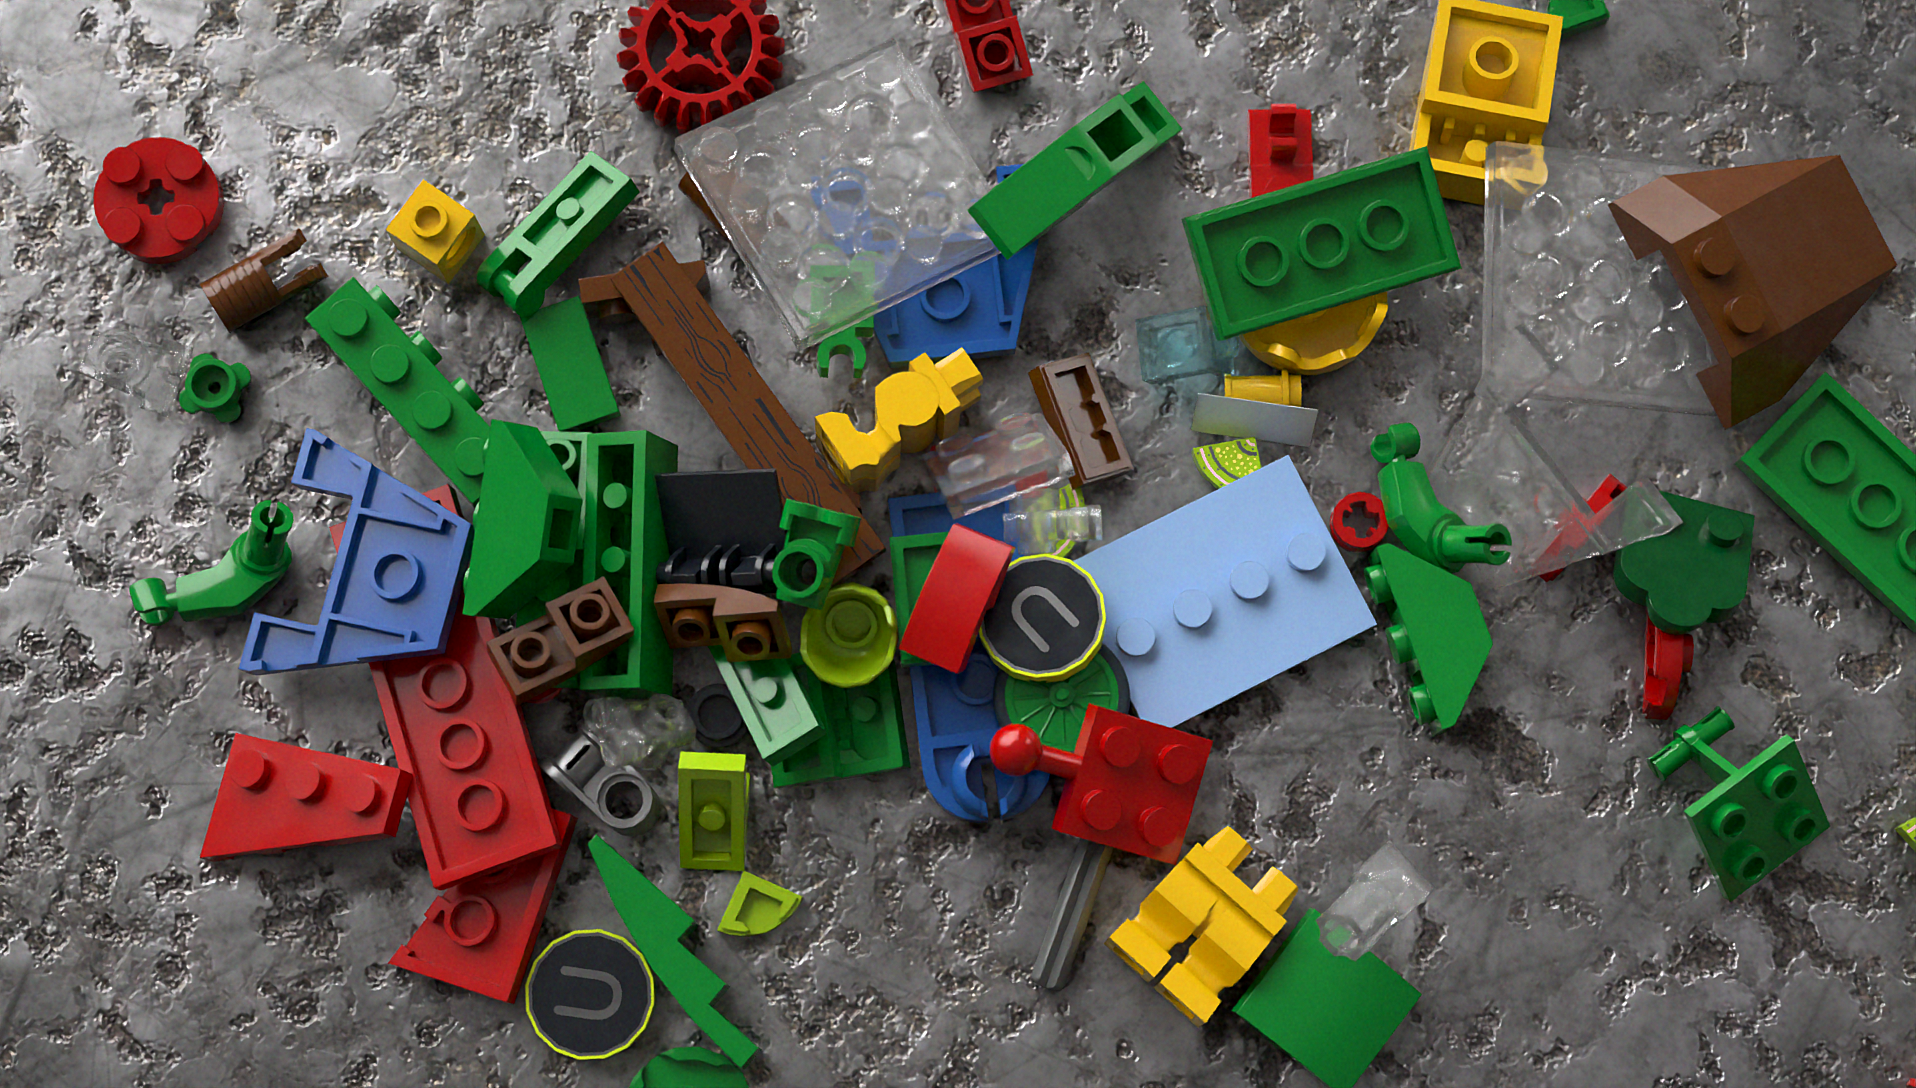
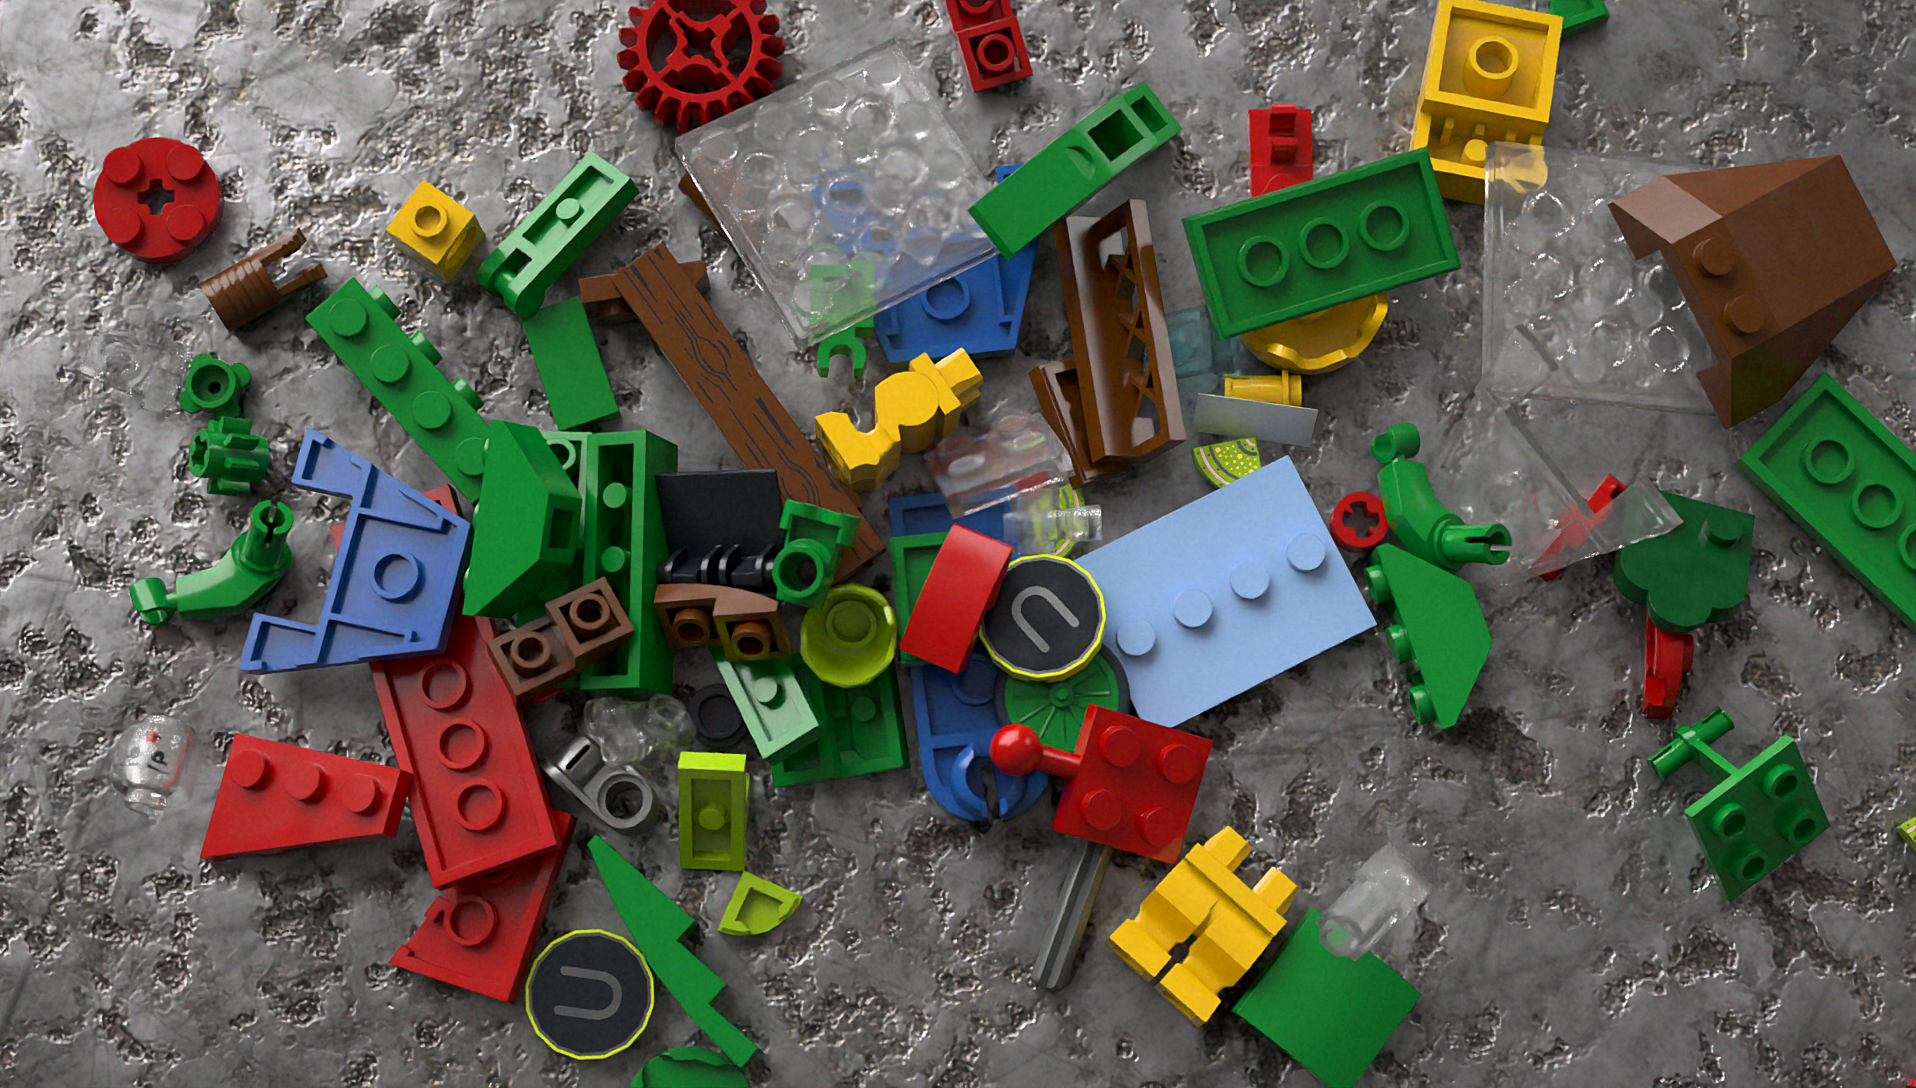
none -> clear head [109,715,204,816]
none -> green gear [189,416,269,496]
none -> reddish brown fence [1053,199,1186,464]

